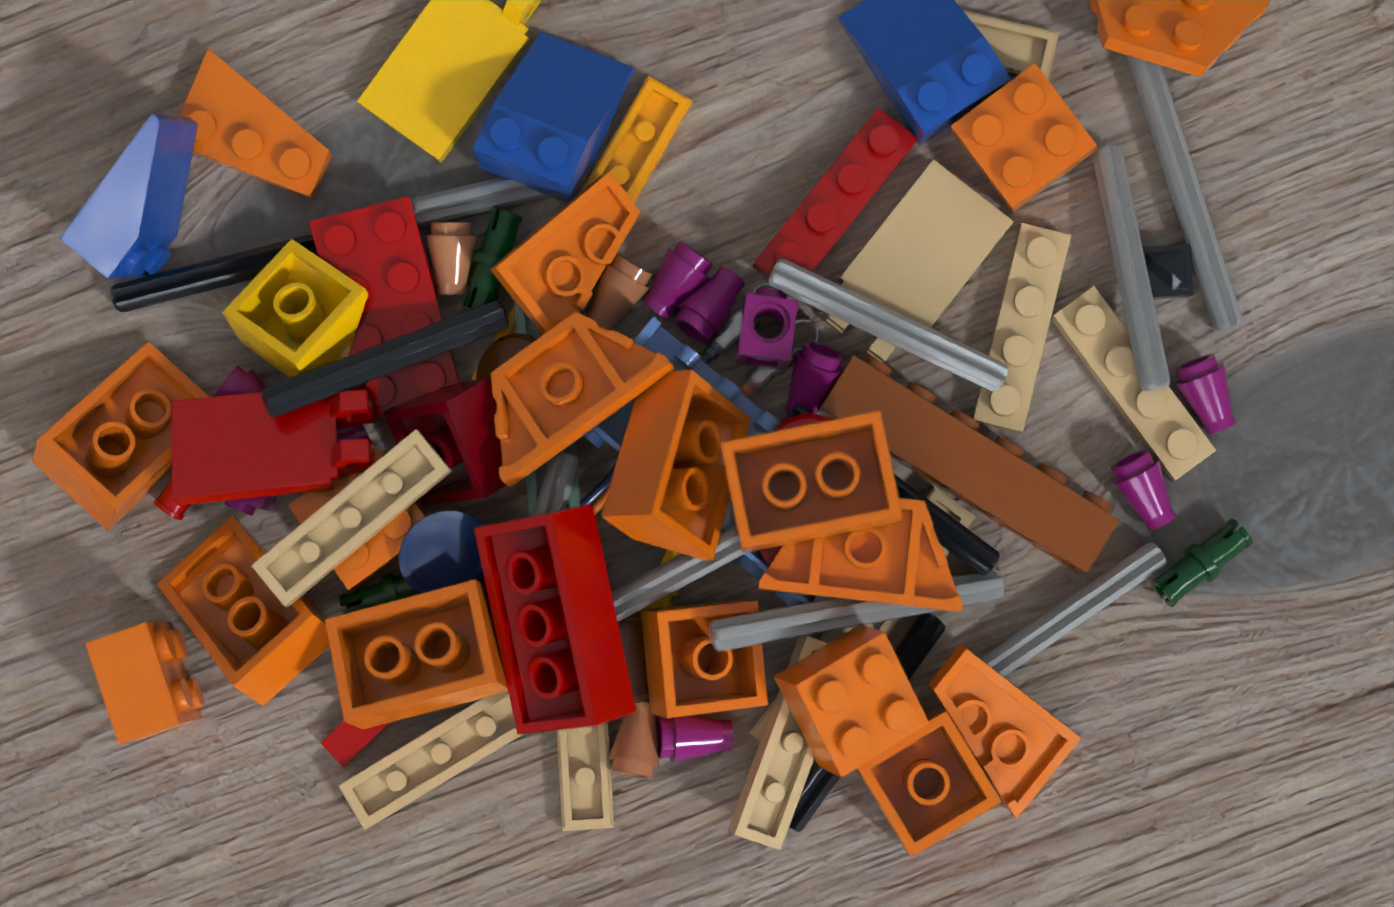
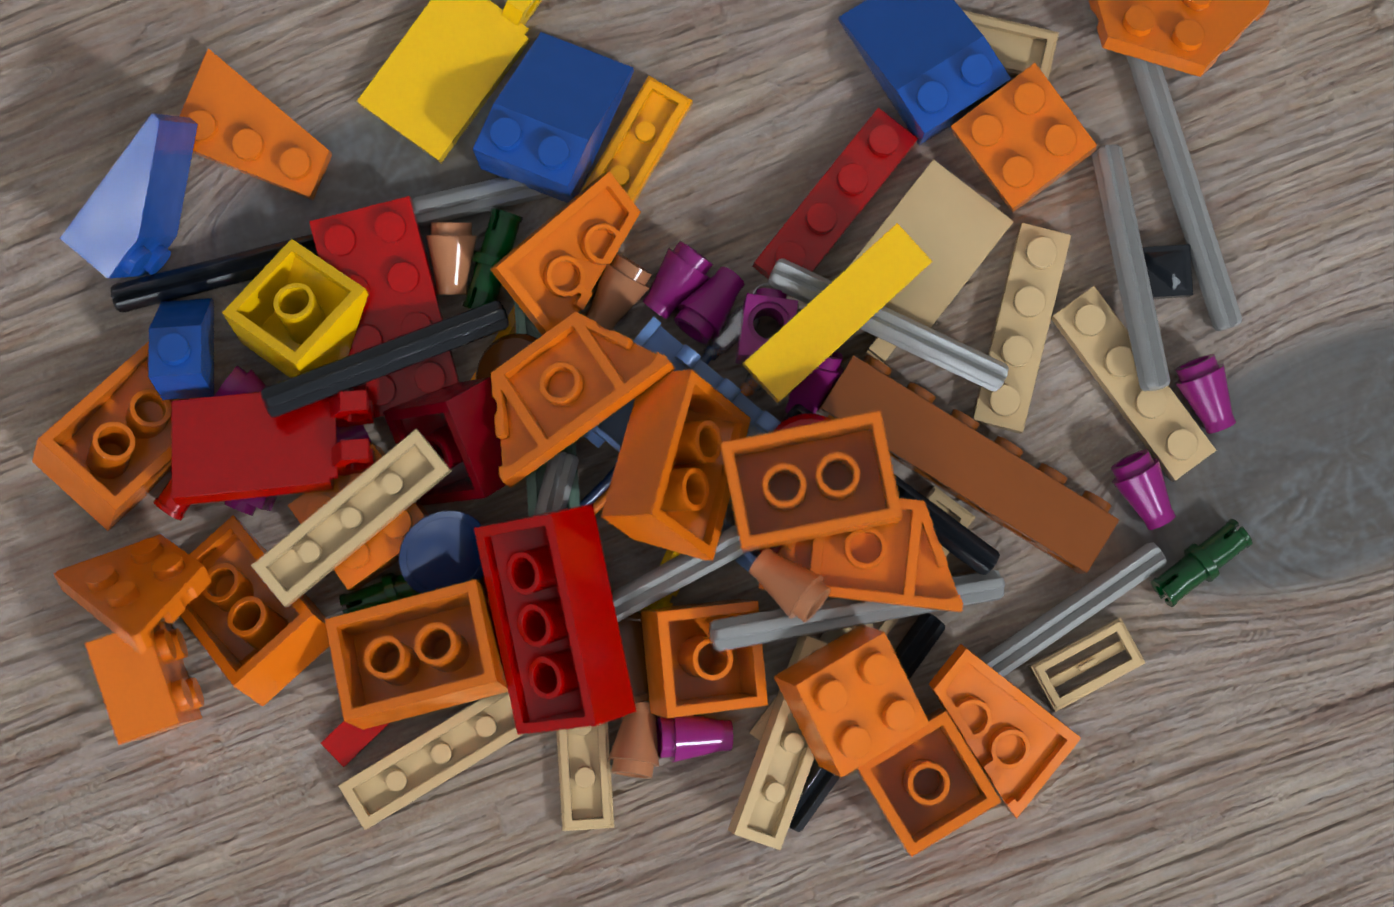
none -> orange wing [53,534,212,654]
none -> blue slope [148,298,214,400]
none -> yellow tile [742,223,933,403]
none -> nougat cone [749,548,831,623]
none -> tan tile [1028,617,1145,712]

